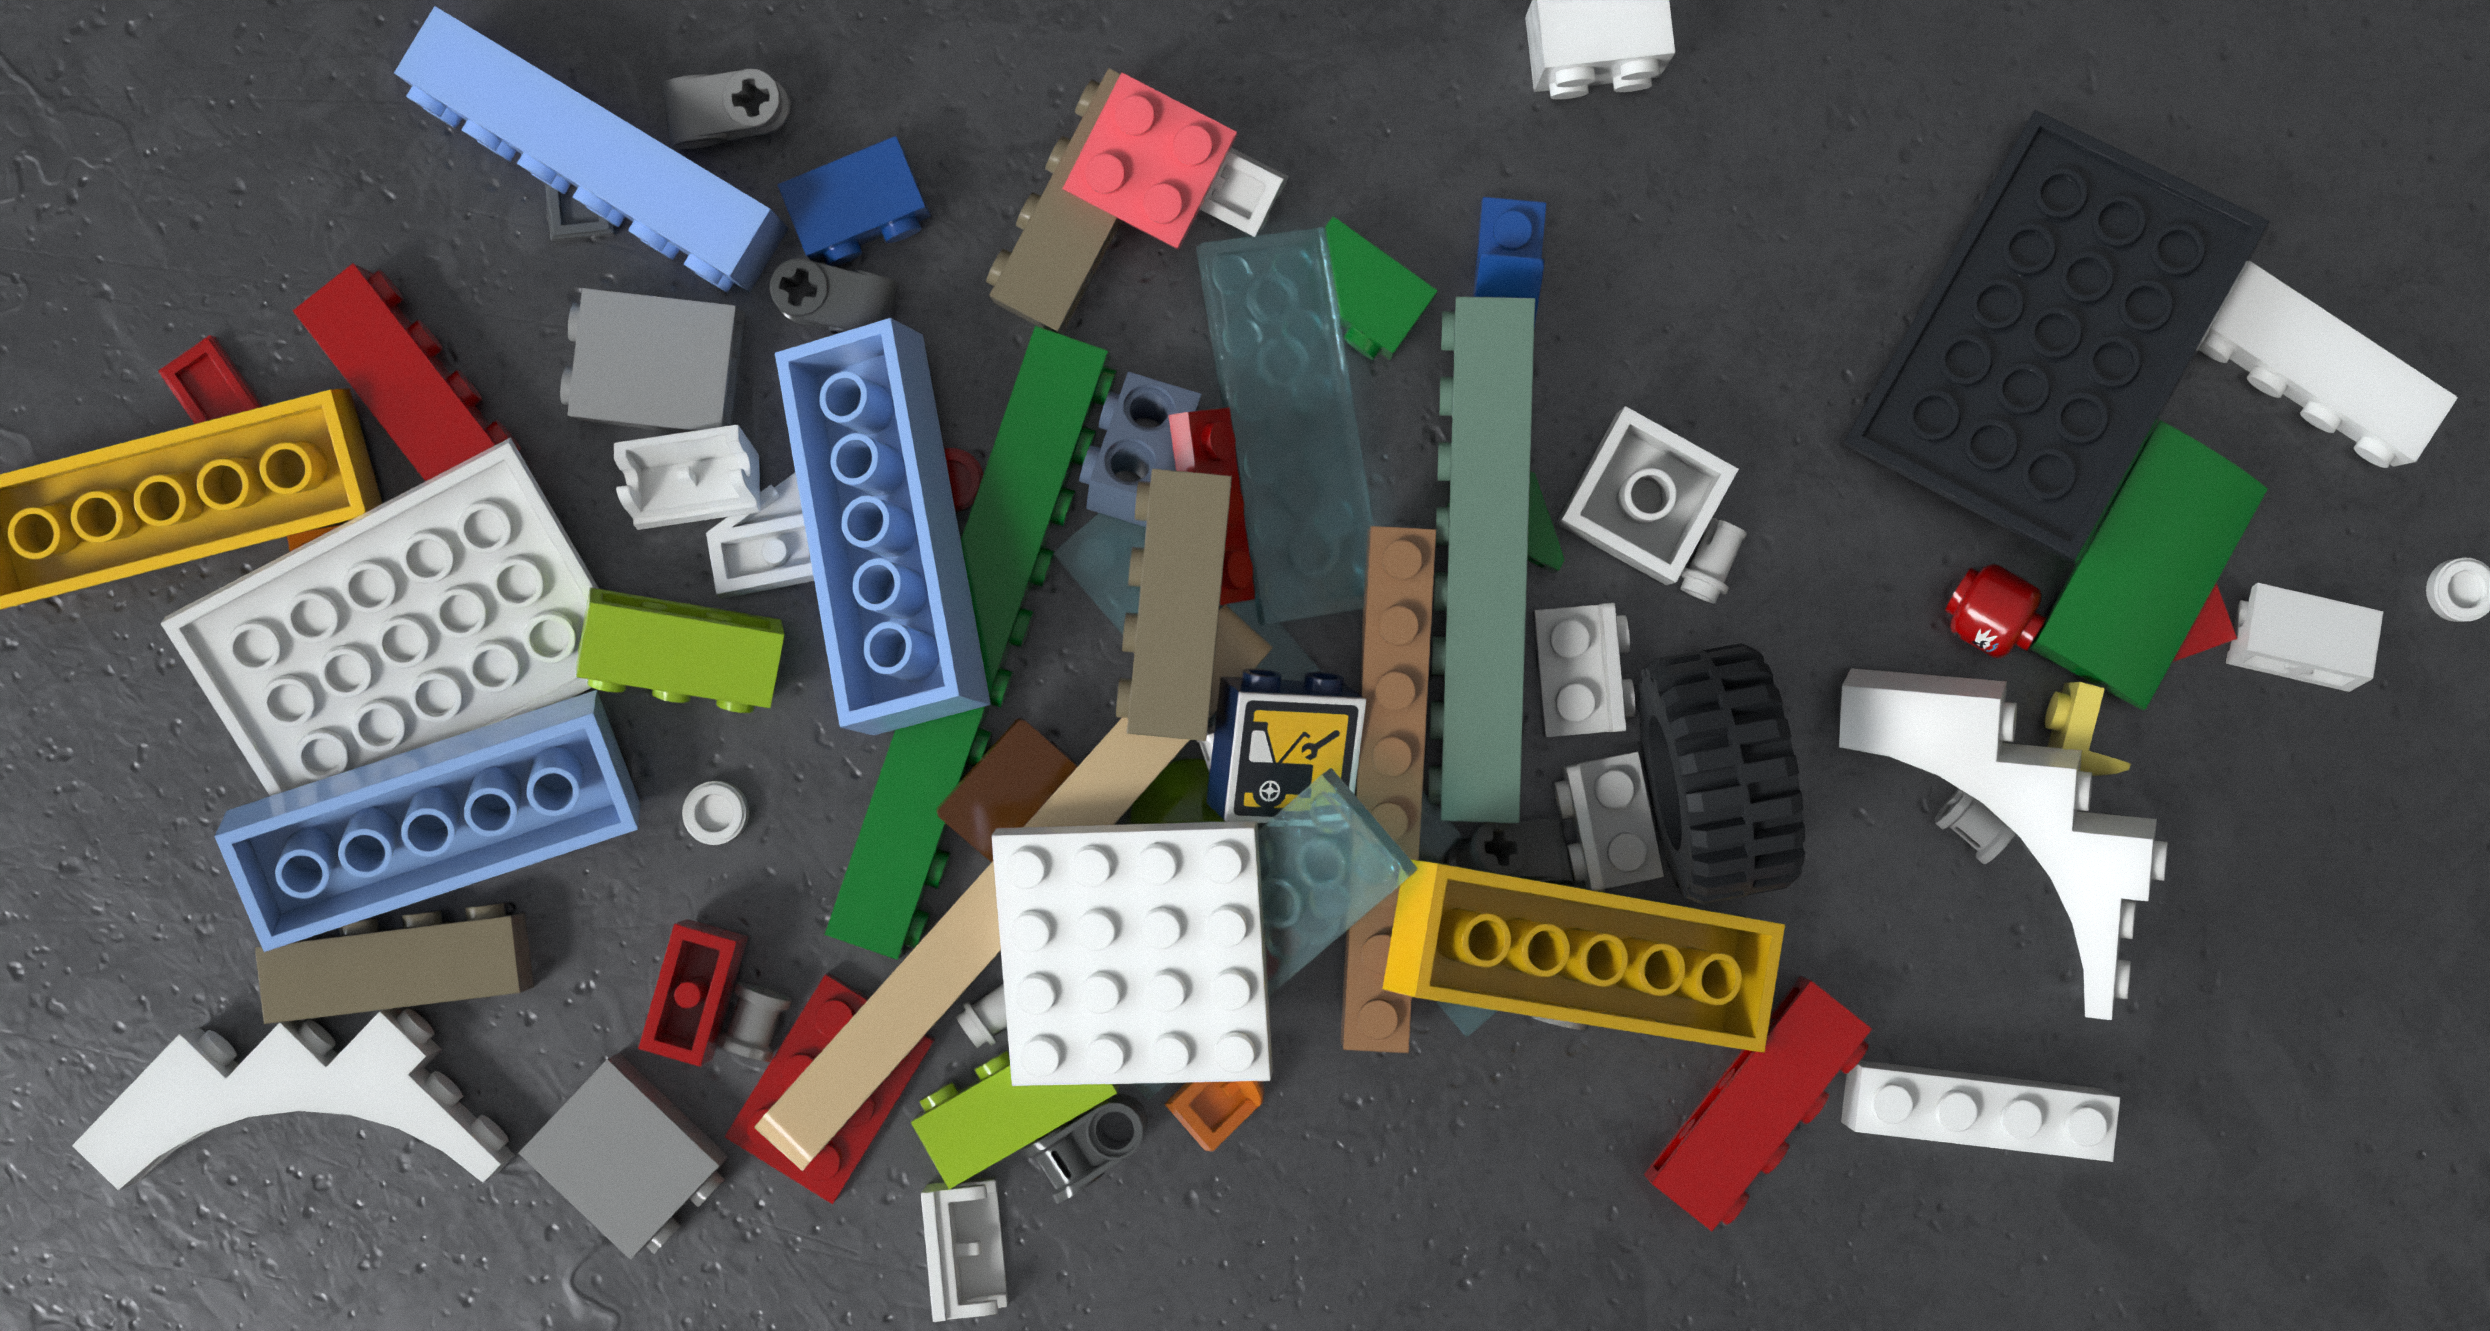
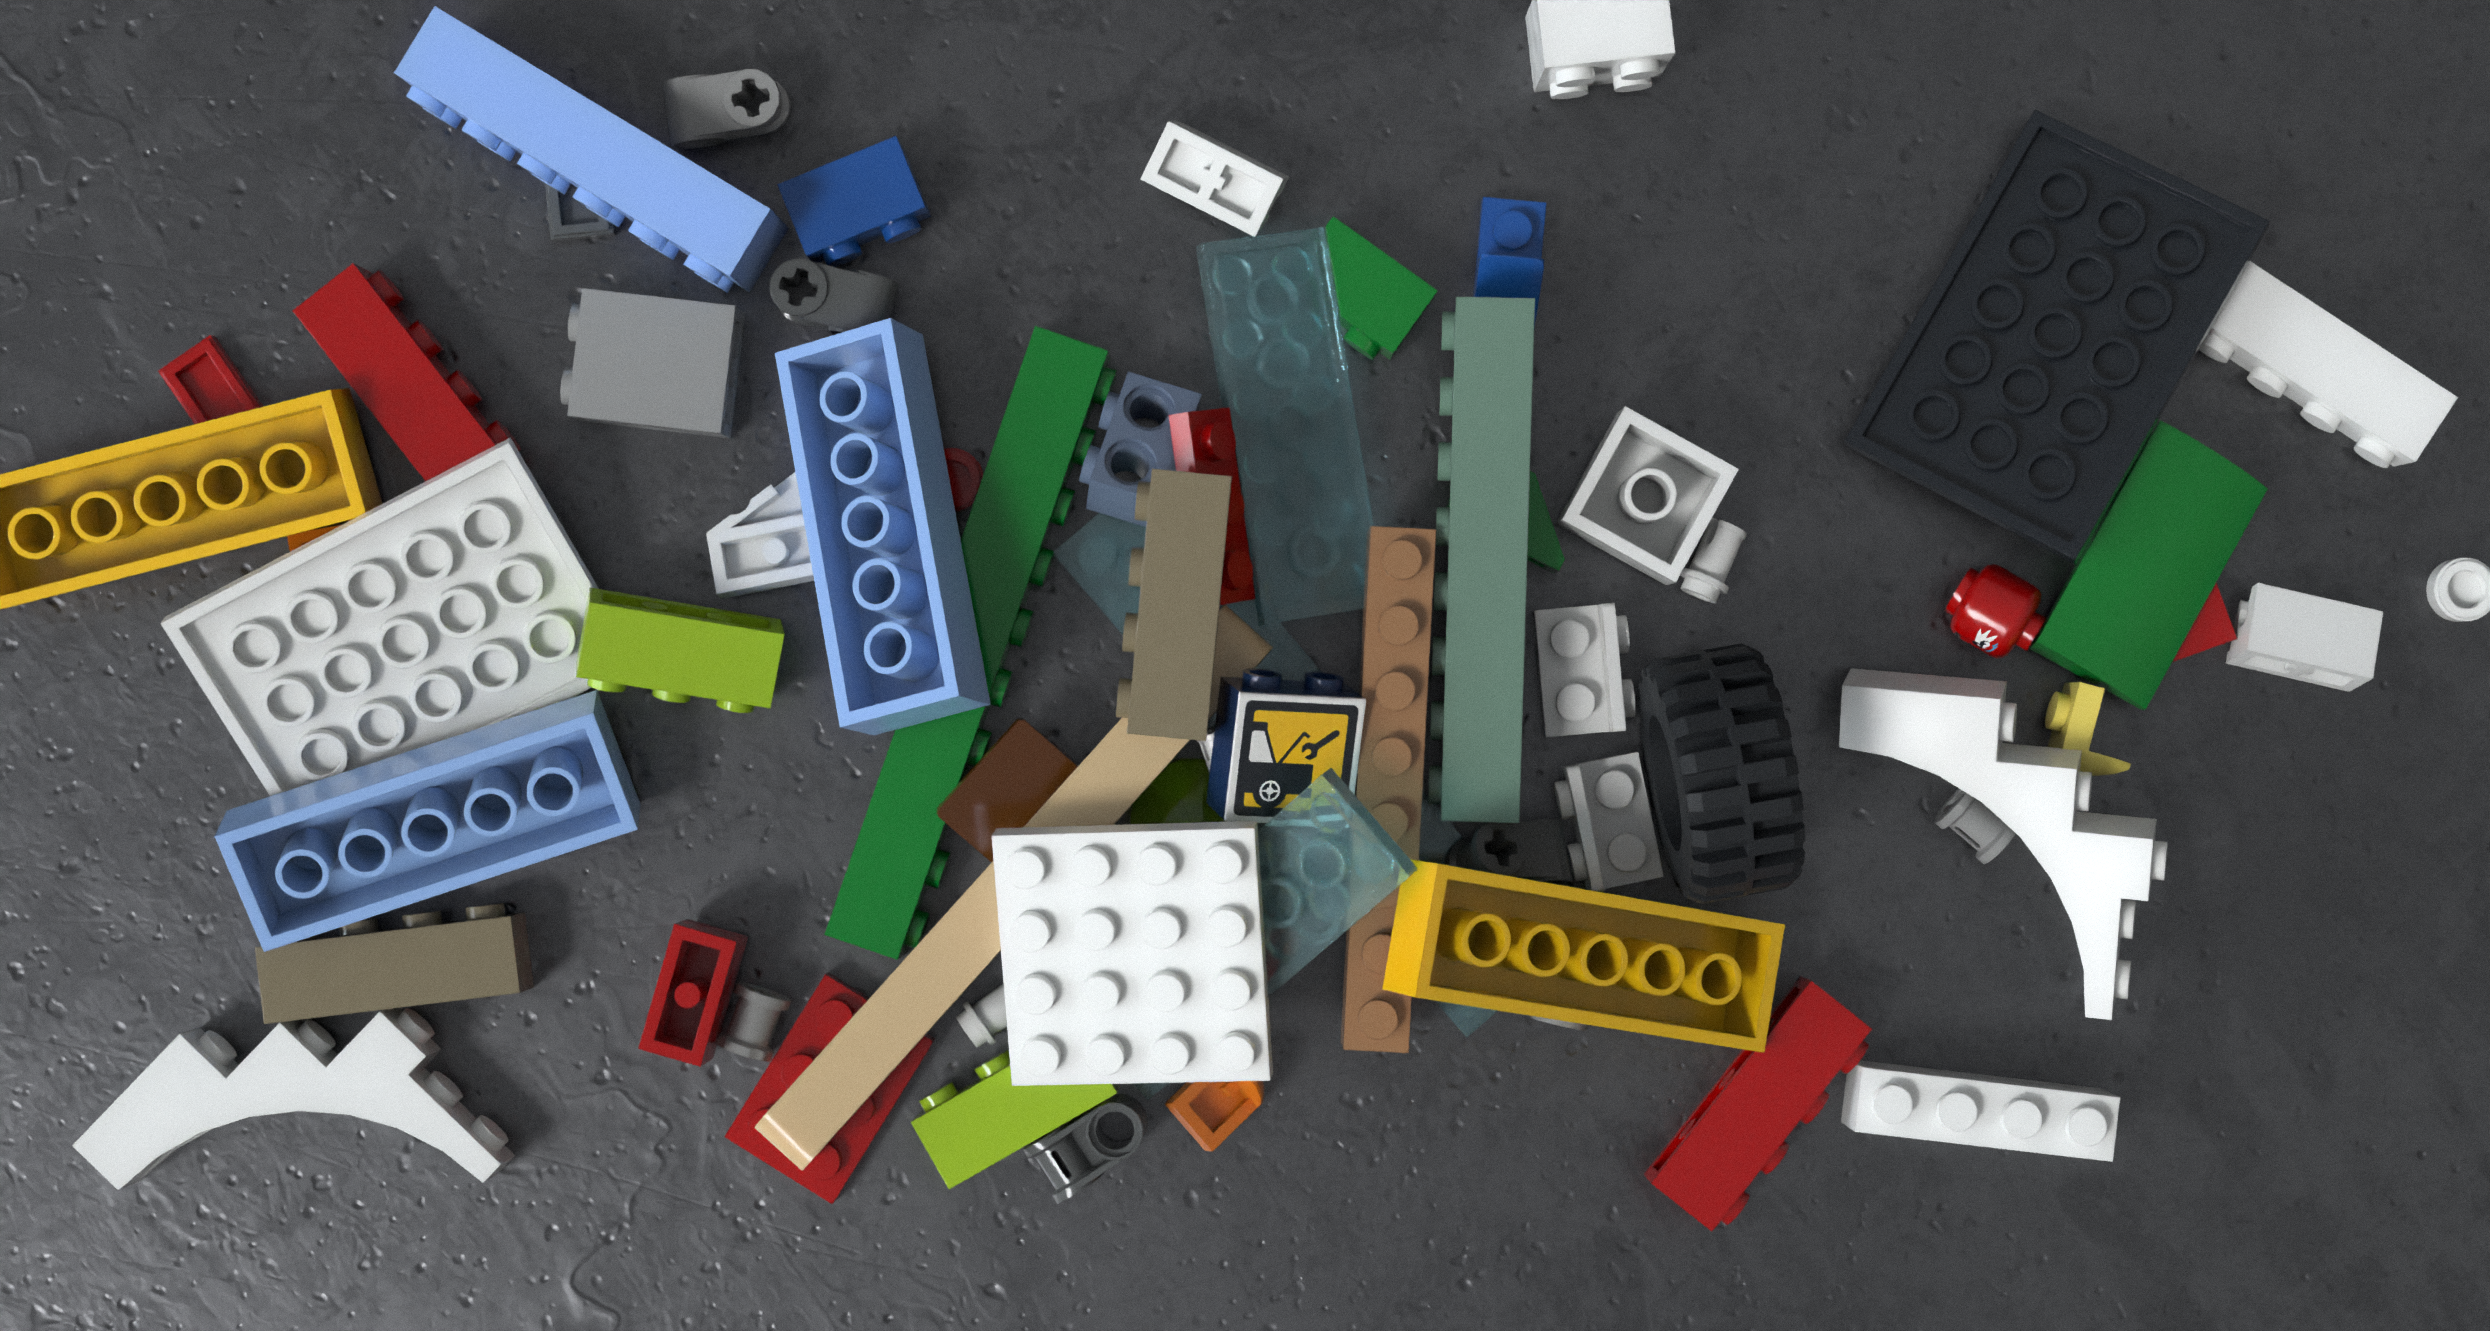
light grey brick [518,1053,729,1260] -> none
white hinge [614,424,761,530] -> none
white tile [682,781,749,845] -> none
white hinge [921,1177,1009,1322] -> none
dark tan brick [986,68,1123,335] -> none
coral plate [1062,72,1238,250] -> none

